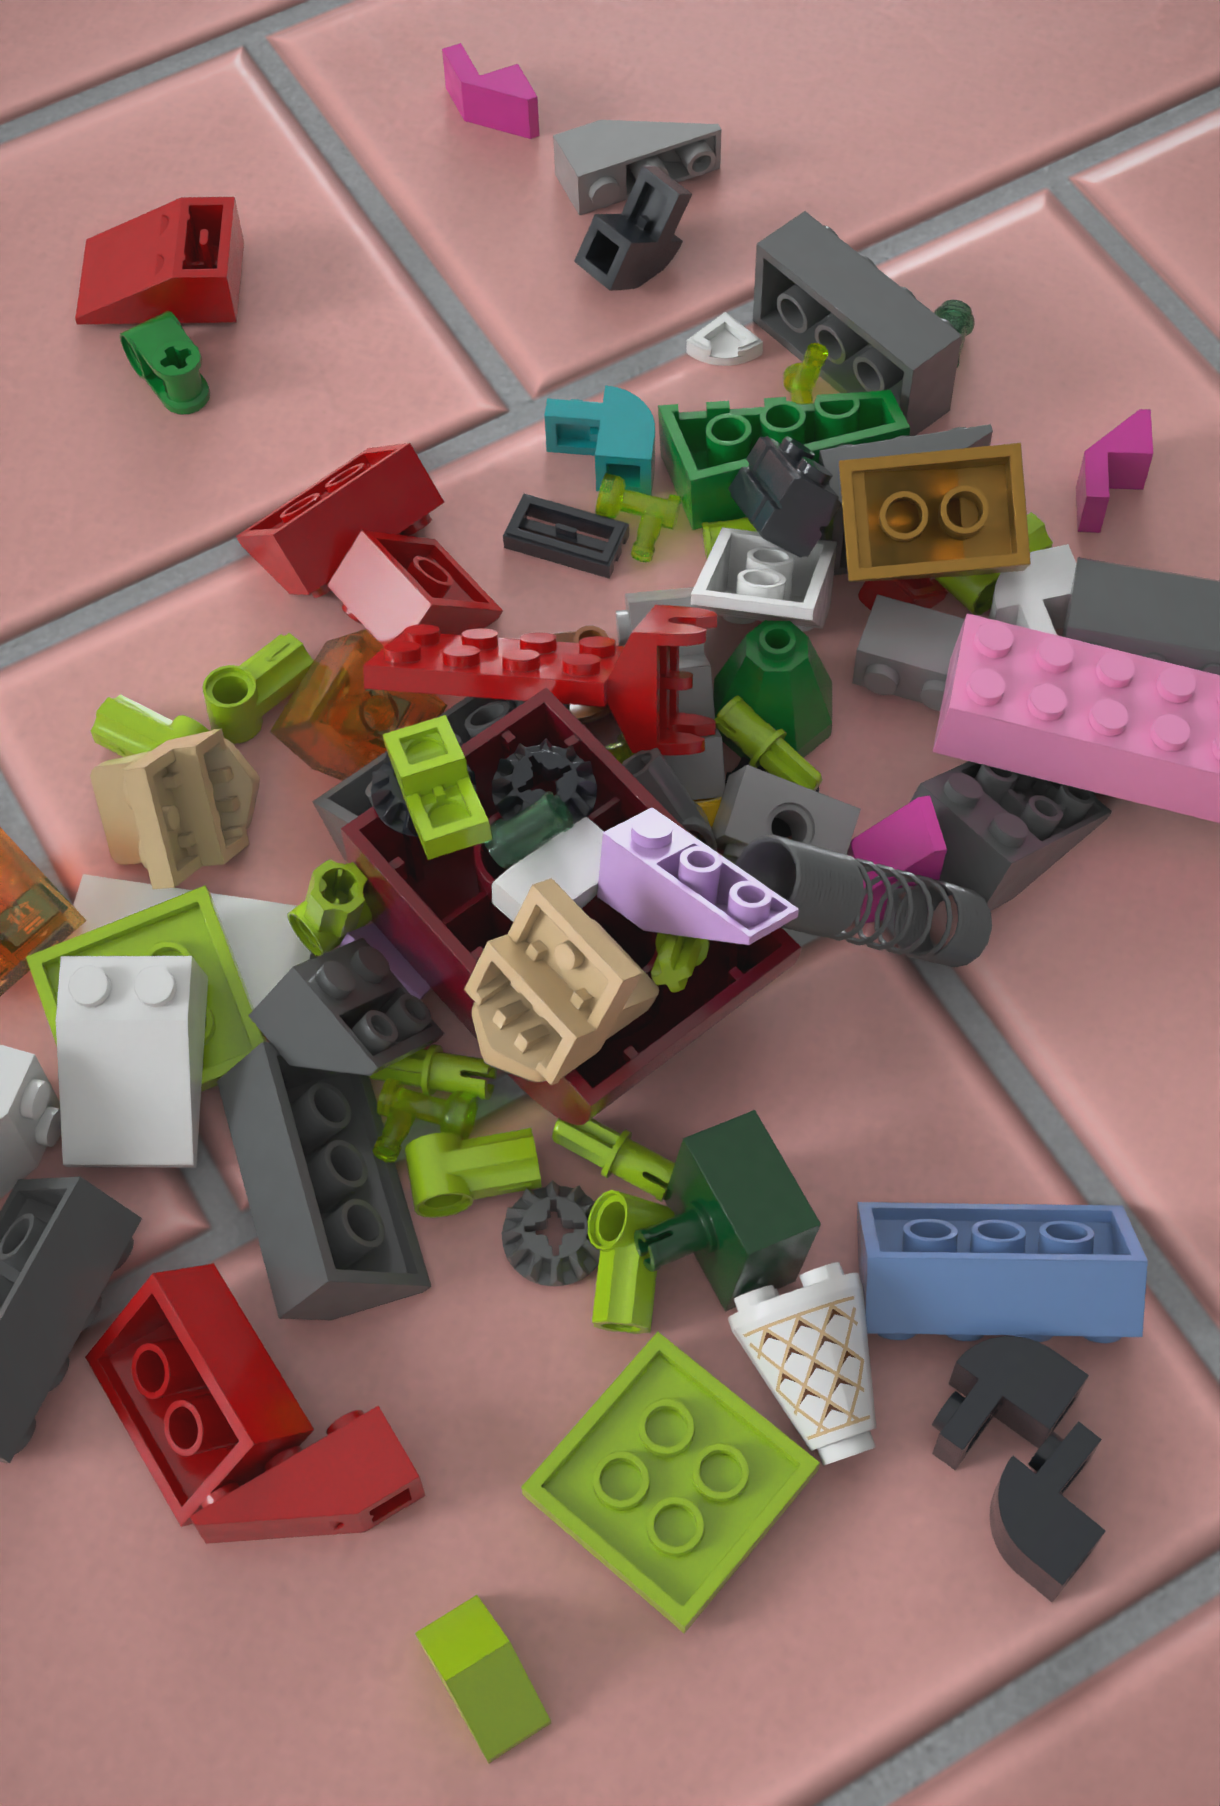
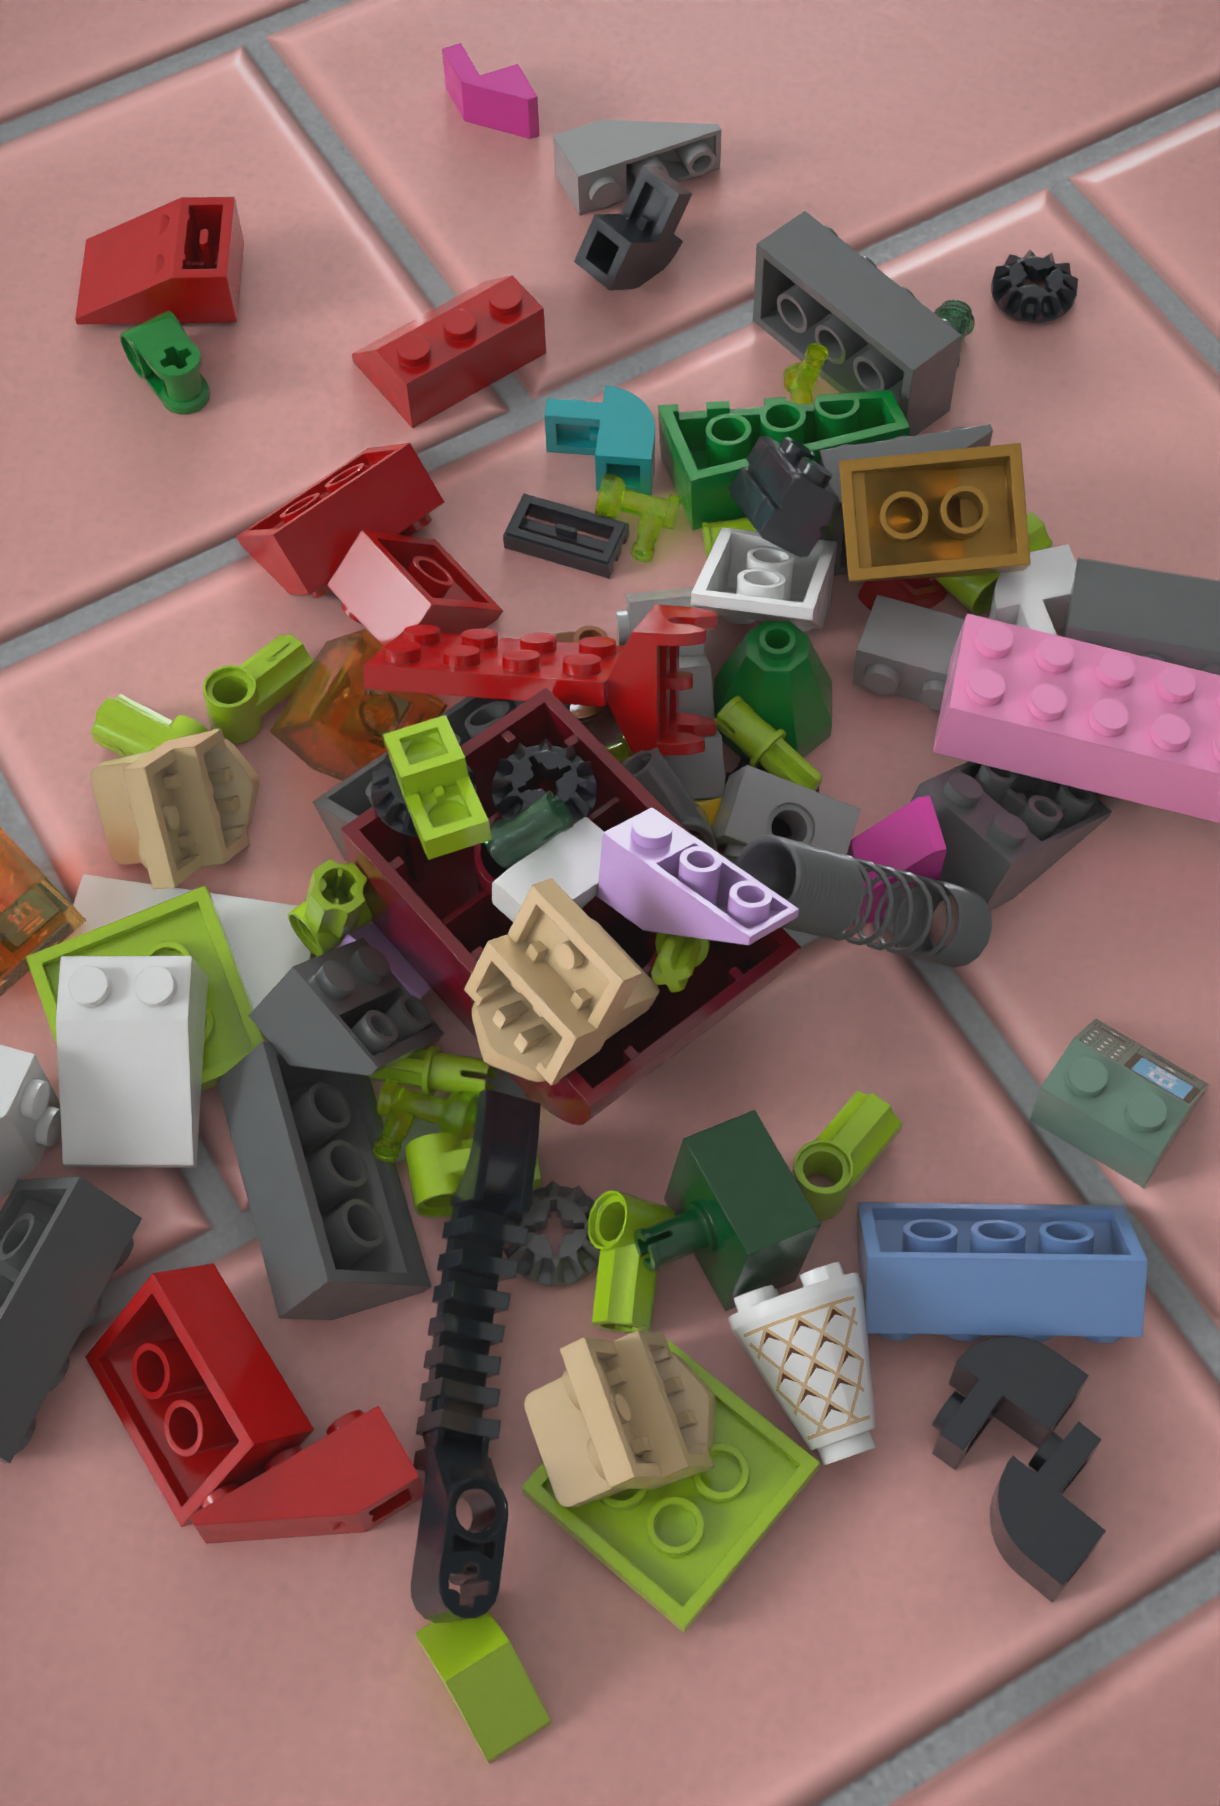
lime axle [552,1118,675,1202] -> none
white tile [686,312,763,366] -> none
dark pink slope [1076,409,1153,533] -> none
none -> red slope [352,275,546,428]
none -> black piece [411,1089,541,1623]
none -> tan piece [524,1330,716,1507]
none -> lime piece [791,1091,902,1221]
none -> black gear [991,249,1078,322]
none -> sand green slope [1030,1019,1209,1188]

